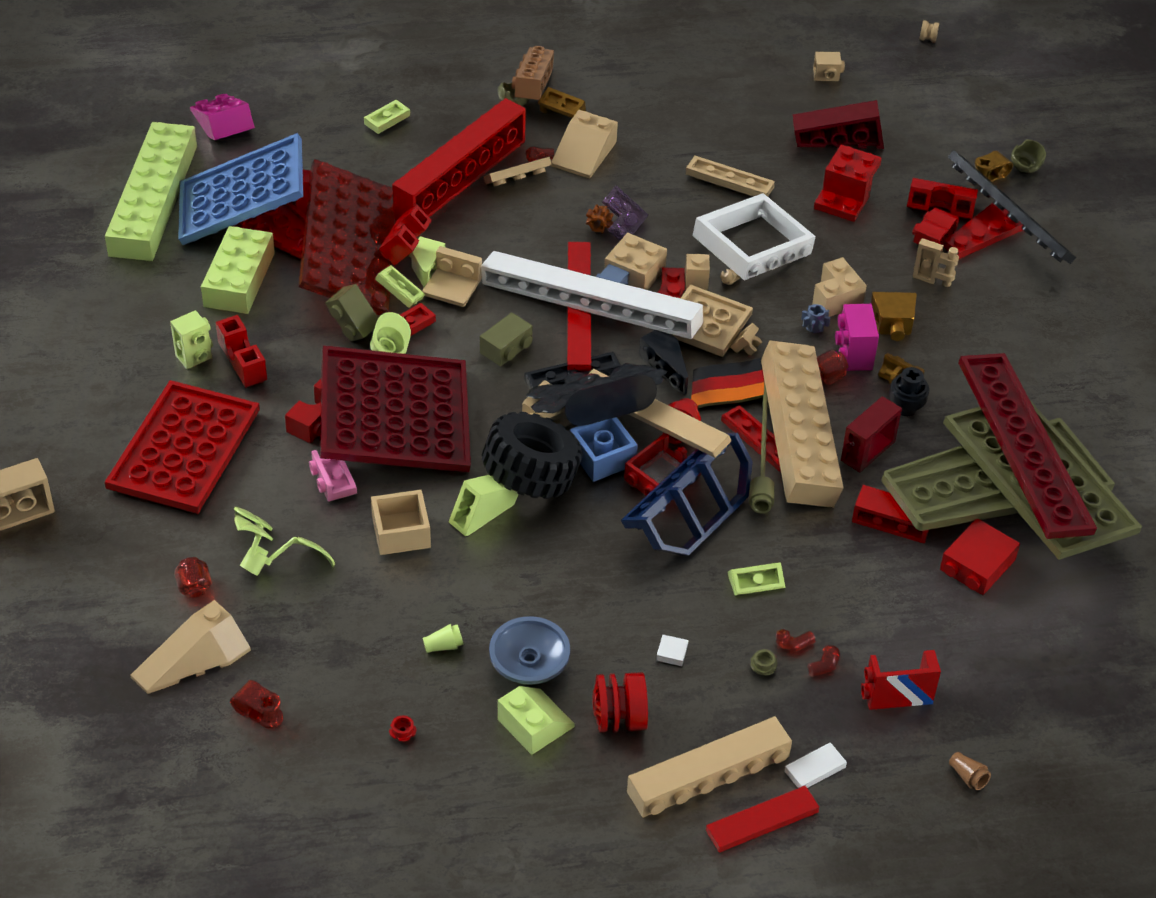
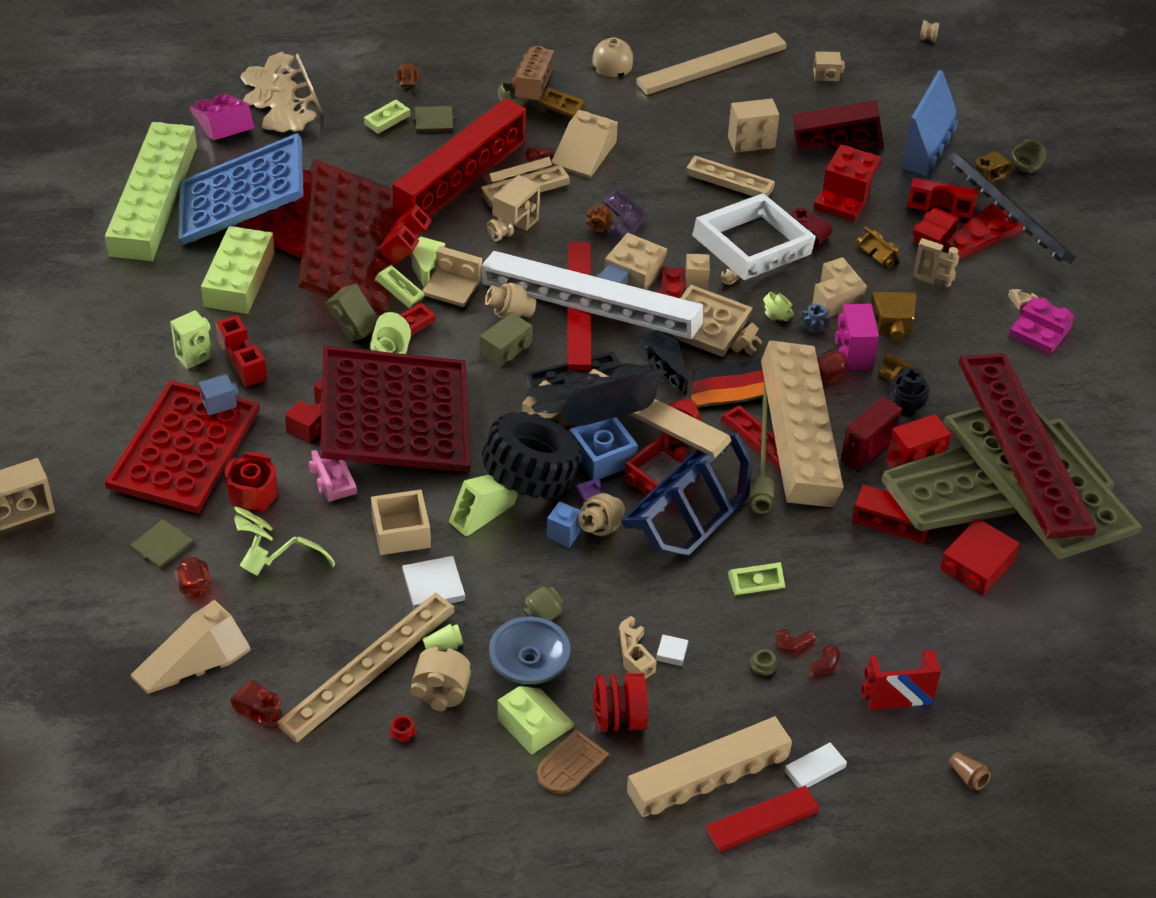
none -> olive piece [130,519,193,569]
none -> sand blue brick [199,374,239,415]
none -> red brick [225,452,278,512]
none -> tan plant [240,52,323,132]
none -> tan tile [277,592,455,743]
none -> dark orange gear [395,64,420,88]
none -> white tile [402,556,465,609]
none -> tan brick [410,647,471,712]
none -> olive piece [413,106,455,132]
none -> tan plate [481,165,570,207]
none -> tan piece [485,282,536,319]
none -> tan wheel [487,218,514,242]
none -> tan brick [491,175,541,231]
none -> olive head [523,586,564,621]
none -> medium nougat window [537,729,609,794]
none -> medium blue brick [547,501,582,547]
none -> medium lavender tile [575,478,601,504]
none -> tan piece [578,493,625,536]
none -> tan cylinder [592,37,633,77]
none -> tan piece [618,616,657,679]
none -> tan tile [636,32,786,95]
none -> tan brick [728,98,779,153]
none -> yellowish green plate [763,292,794,321]
none -> dark red piece [791,207,832,247]
none -> pearl gold hinge [856,226,901,267]
none -> red brick [886,414,951,469]
none -> medium blue slope [902,70,958,176]
none -> tan tile [1008,289,1040,311]
none -> dark pink plate [1009,297,1075,355]

